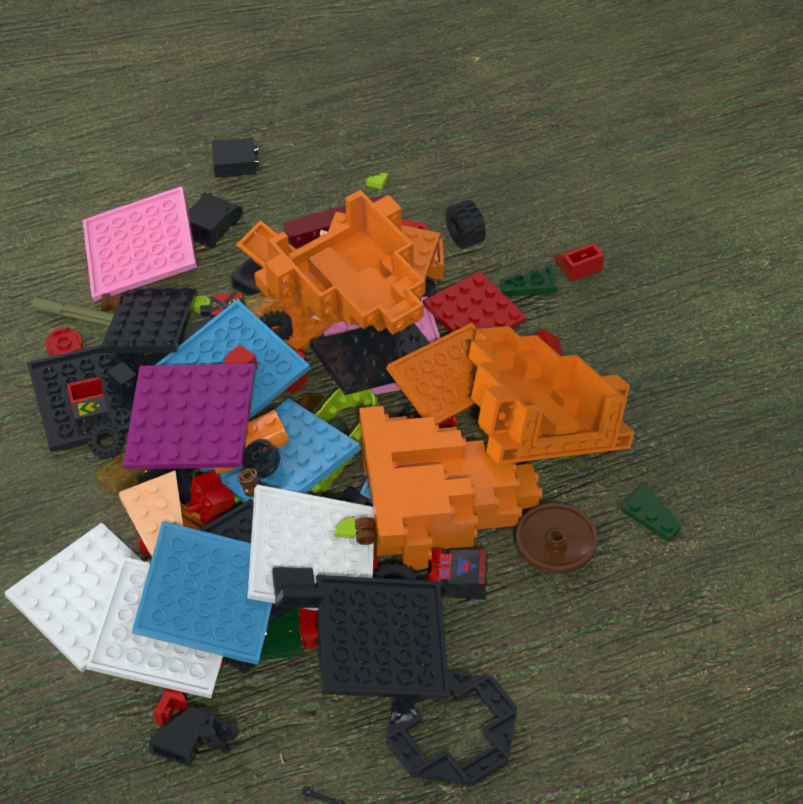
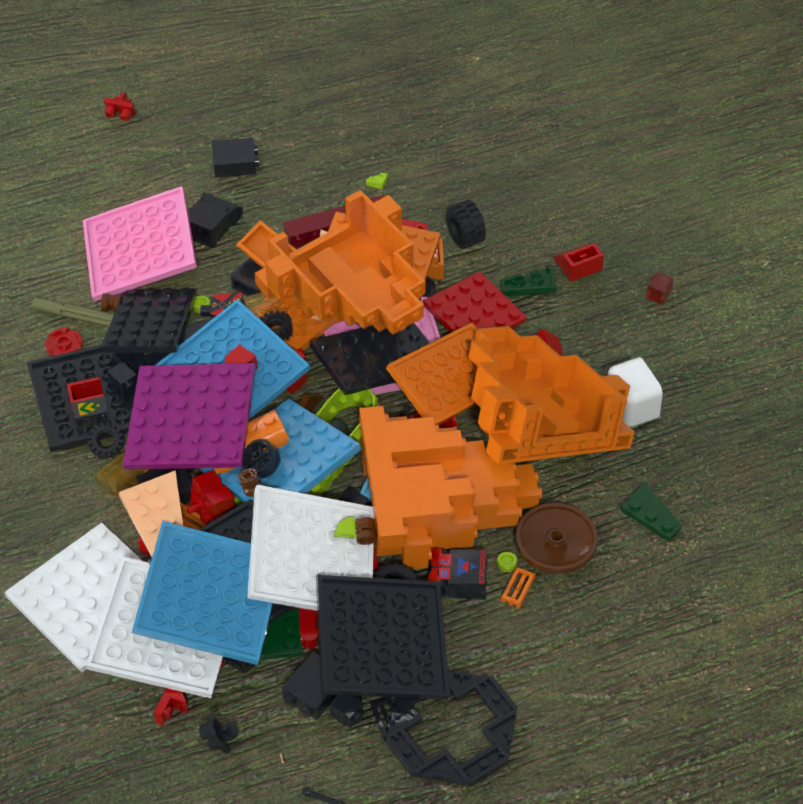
black slope [148,707,211,767] -> none
black bracket [272,567,324,608] -> none
none -> red hips [104,93,137,122]
none -> black brick [282,652,337,720]
none -> black brick [330,695,364,728]
none -> black tile [370,697,394,742]
none -> lime tile [497,552,517,572]
none -> orange tile [501,567,536,609]
none -> white piece [608,357,663,427]
none -> clear red brick [646,272,674,305]

